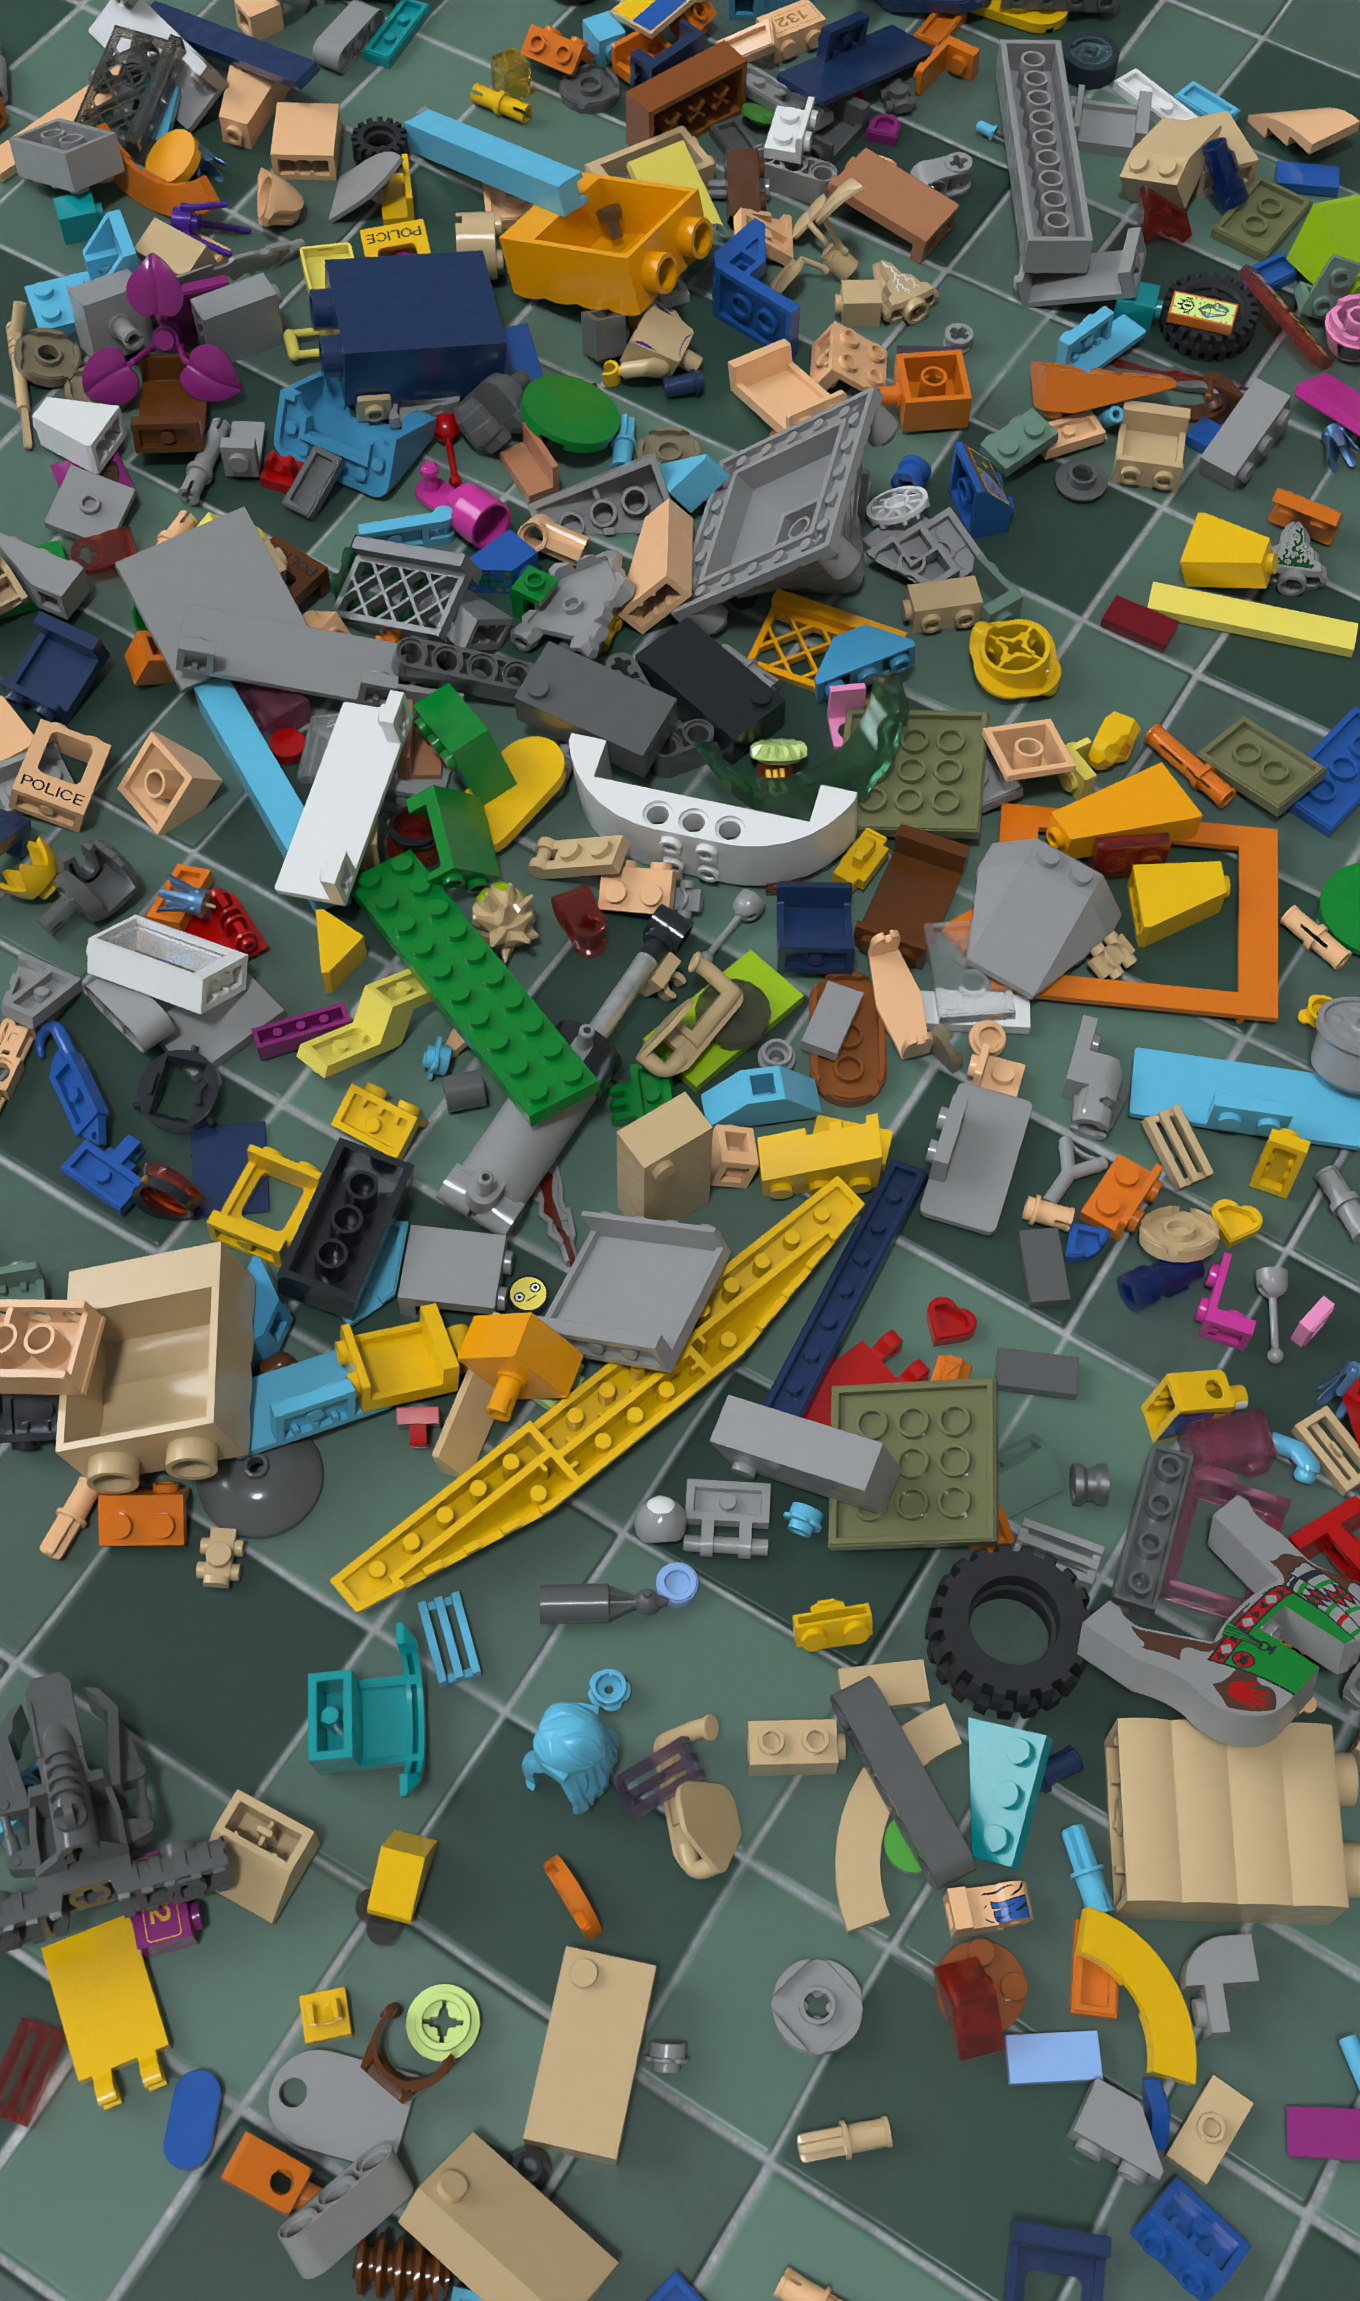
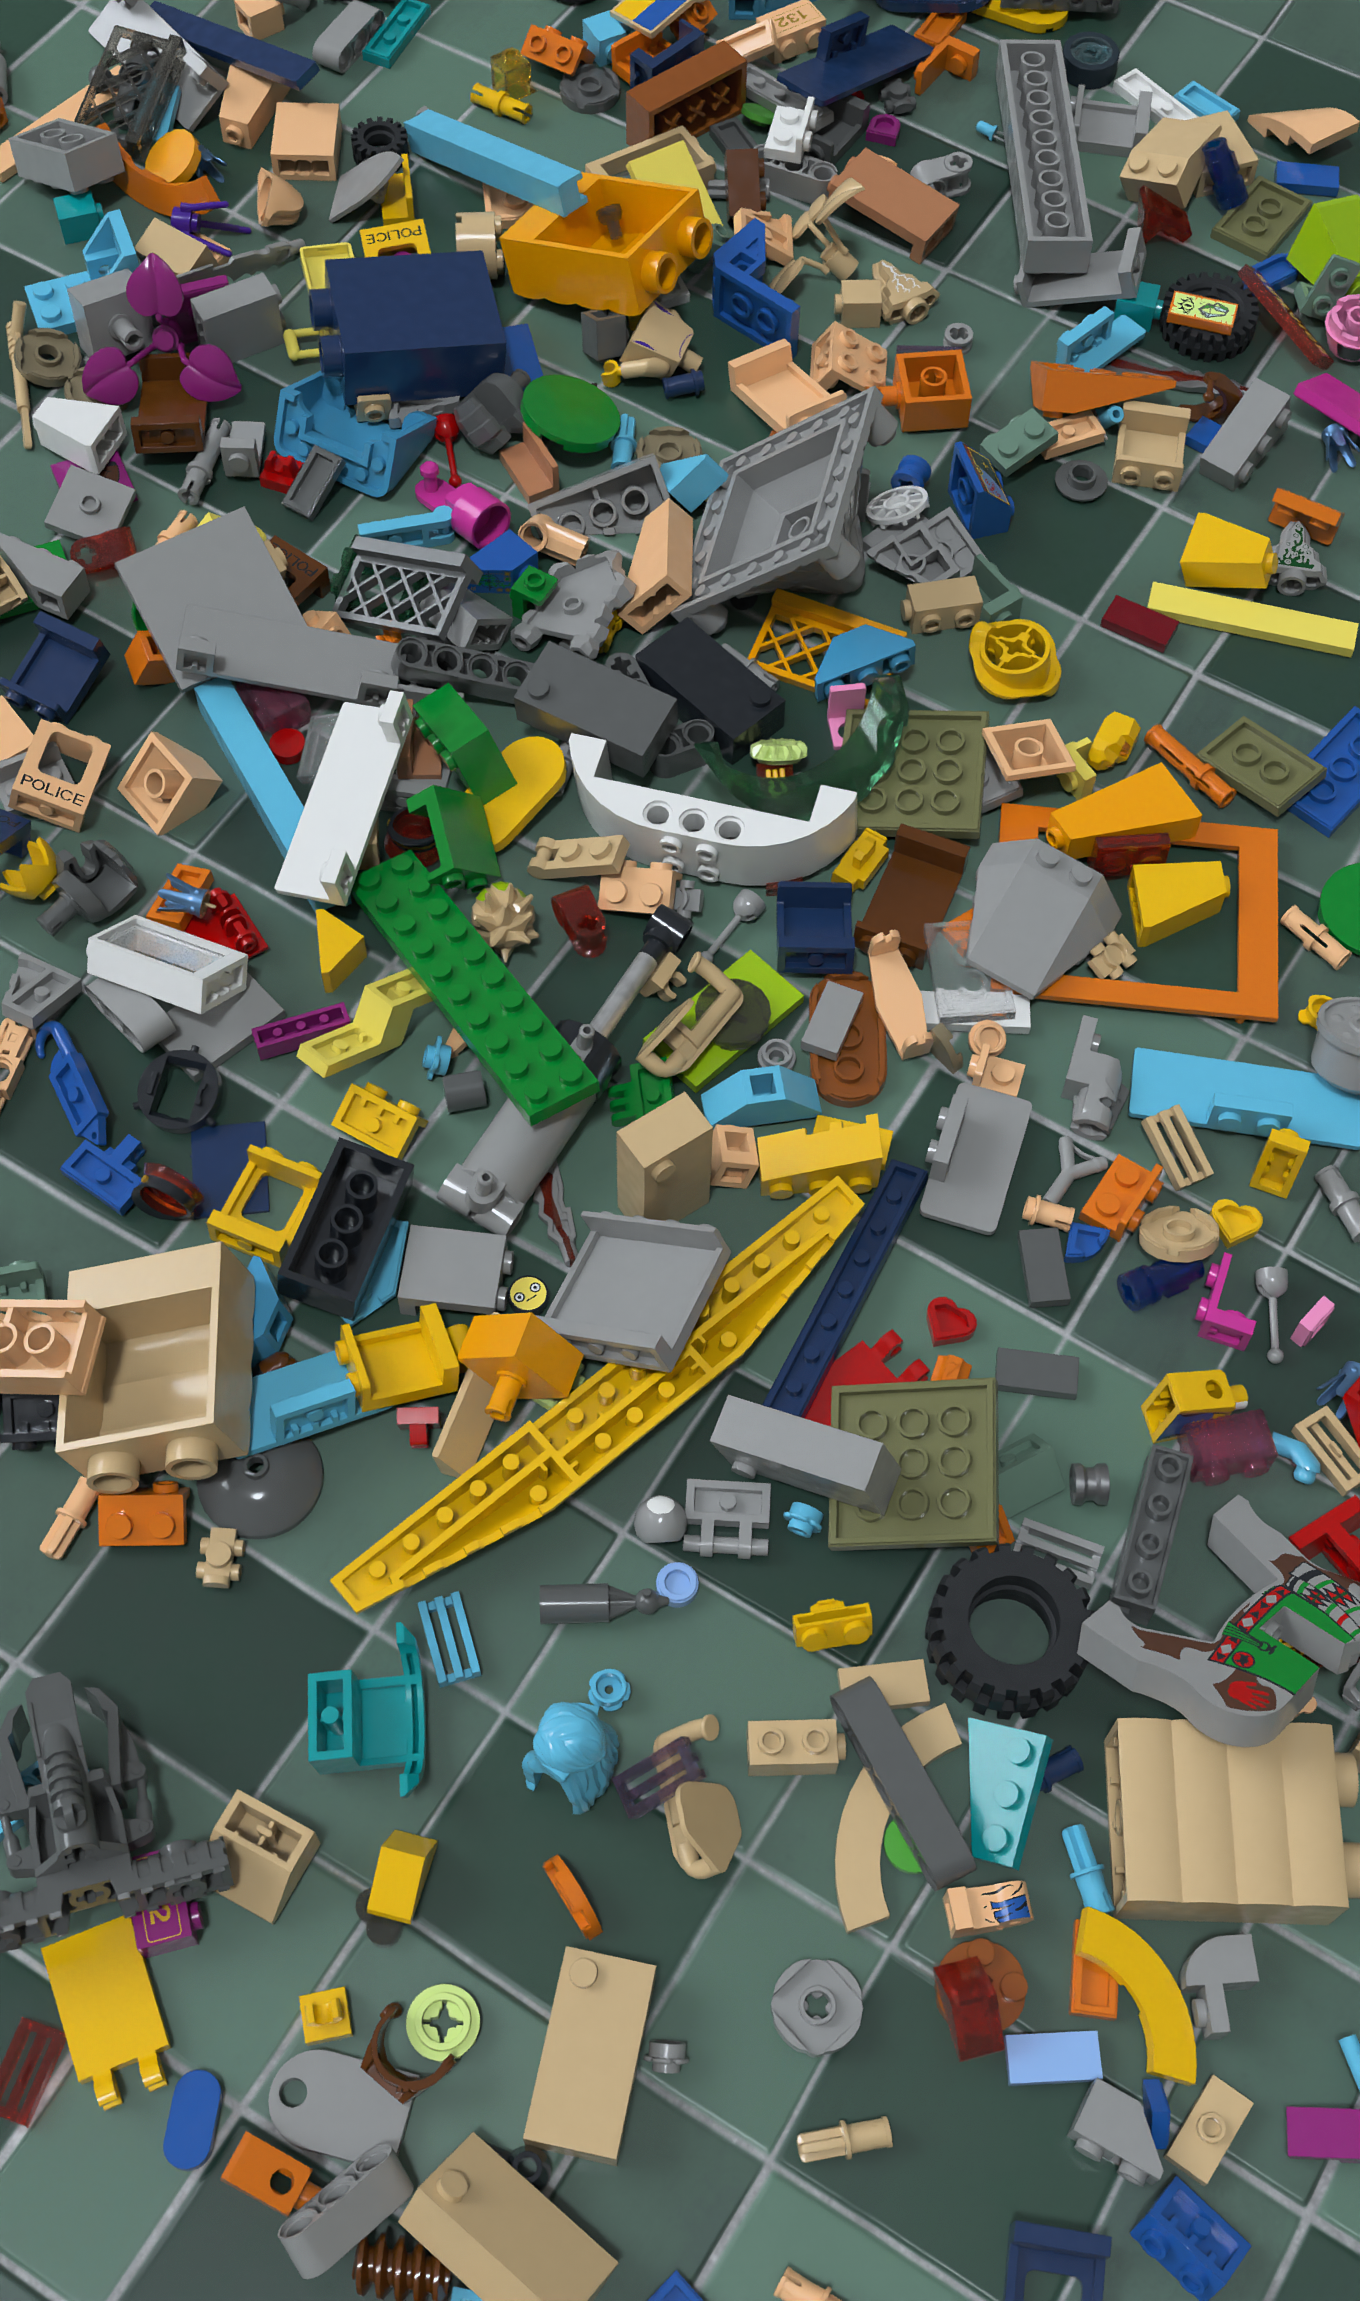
clear pink piece [1158,1463,1291,1618] -> none

